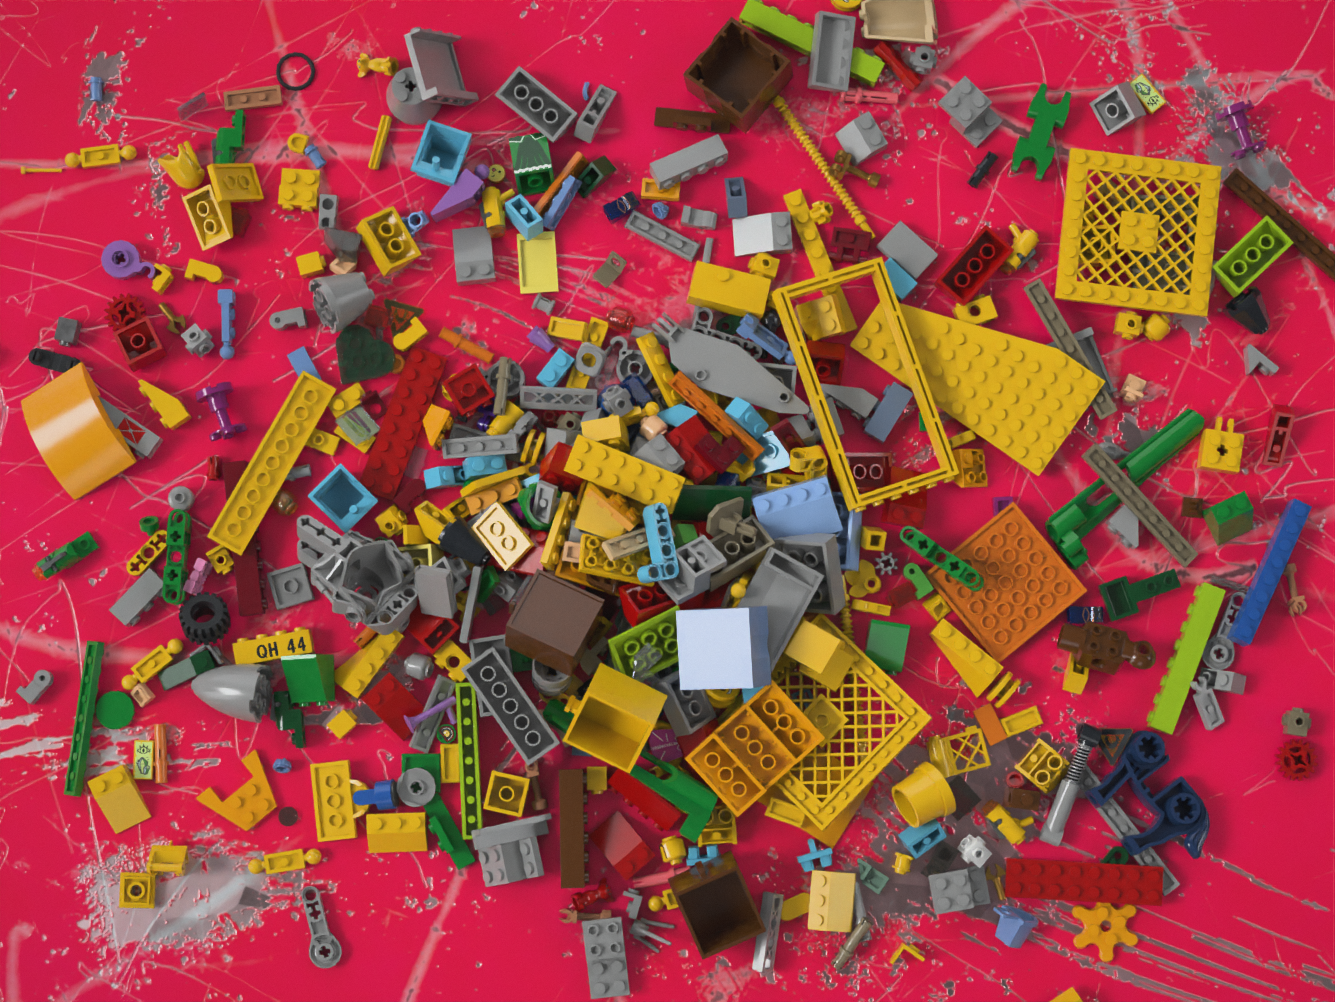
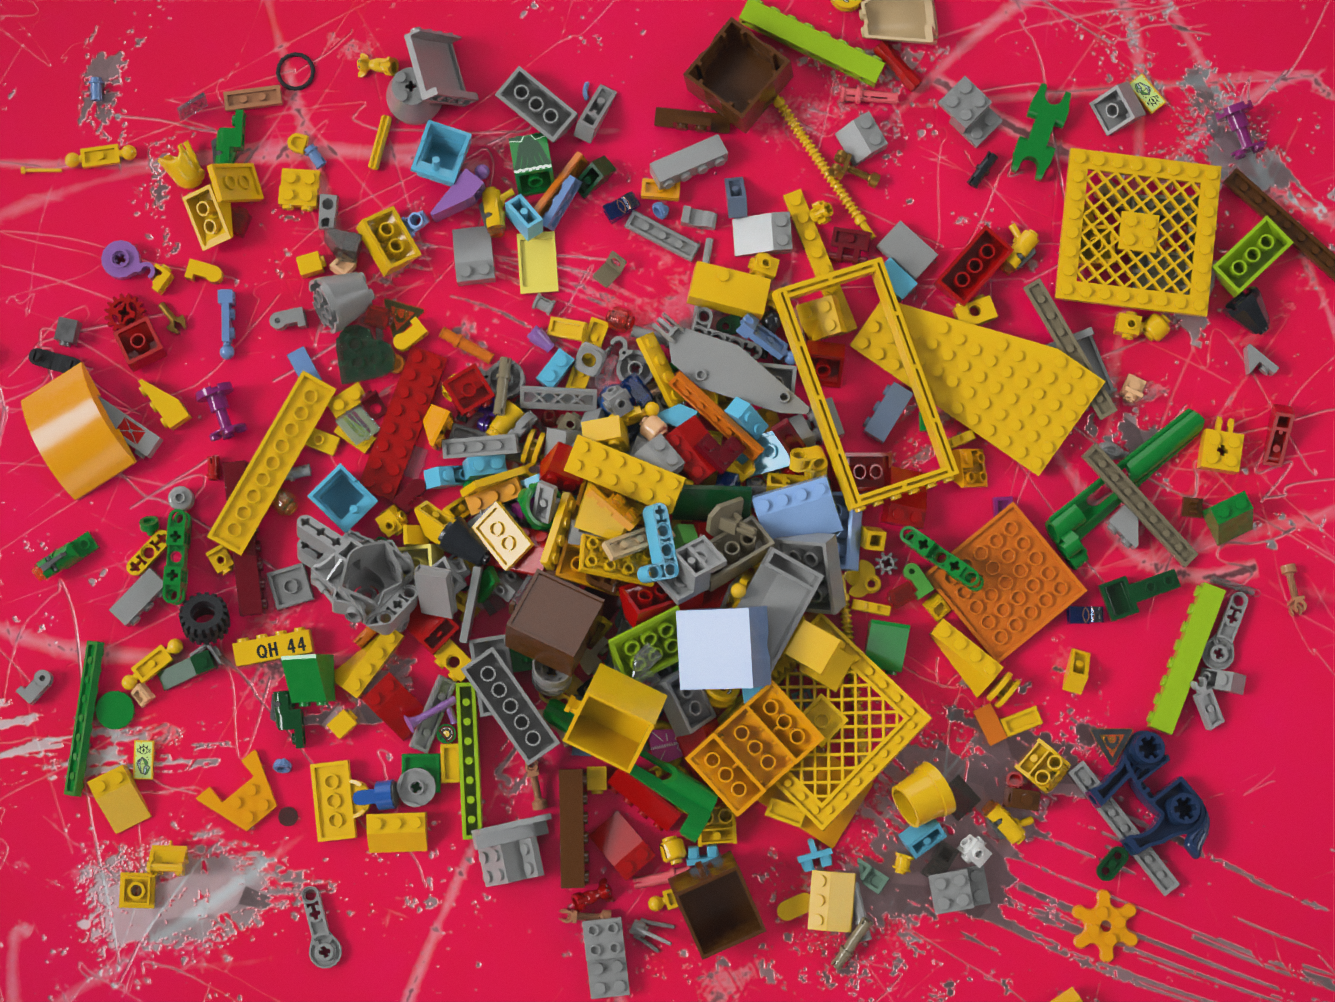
orange pin [153,724,169,783] -> none
light grey brick [181,323,215,358] -> none
bright pink piece [183,558,213,596] -> none
light grey cylinder [191,664,273,723] -> none
yellow plate [248,848,321,874] -> none
light grey head [404,652,434,680] -> none
green bracket [423,793,476,870] -> none
yellow brick [483,770,531,817] -> none
light yellow tile [487,164,506,184] -> none
light nougat plate [562,541,580,563] -> none
light grey bracket [623,888,643,919] -> none
light grey fence [752,892,784,973] -> none
light grey slope [807,11,856,92] -> none
light grey slope [820,384,878,420] -> none
yellow bracket [889,943,925,964] -> none
light grey brick [909,45,938,74] -> none
yellow piece [926,725,991,778] -> none
pearl gold bar [985,863,1007,901] -> none
medium blue container [993,905,1039,948] -> none
red plate [1005,857,1164,906] -> none
piece [1039,723,1102,847] -> none
reddish brown brick [1057,621,1156,675] -> none
blue brick [1227,499,1312,647] -> none
red gear [1275,739,1318,781] -> none
dark tan brick [1281,707,1311,737] -> none

